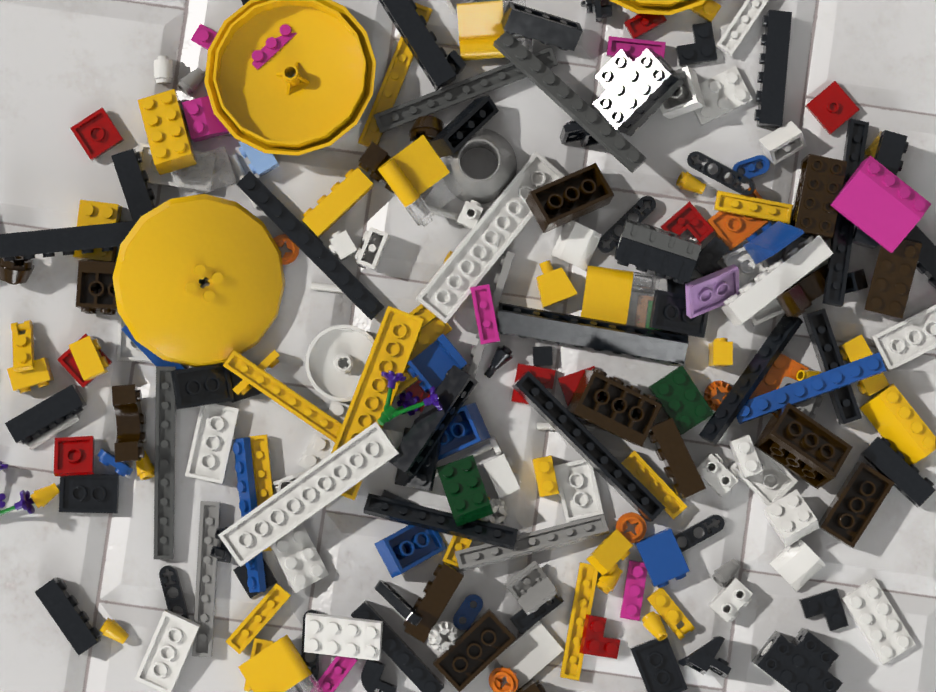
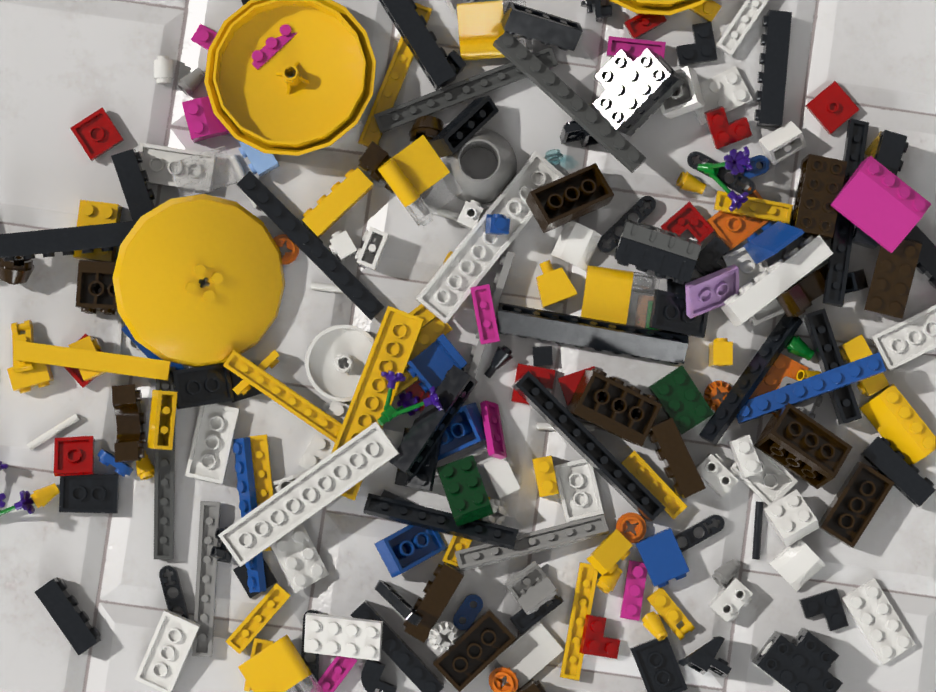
black brick [5,385,87,445] -> none
yellow cone [99,618,129,644] -> none
yellow brick [138,89,197,175] -> none
none -> yellow tile [13,340,171,381]
none -> yellow brick [147,390,178,450]
none -> dark pink plate [480,400,507,460]
none -> blue brick [485,214,510,235]
none -> clear light blue plate [545,149,564,165]
none -> dark purple plant [697,146,753,212]
none -> red plate [704,106,752,149]
none -> black bar [752,501,763,560]
none -> green cone [785,336,815,361]

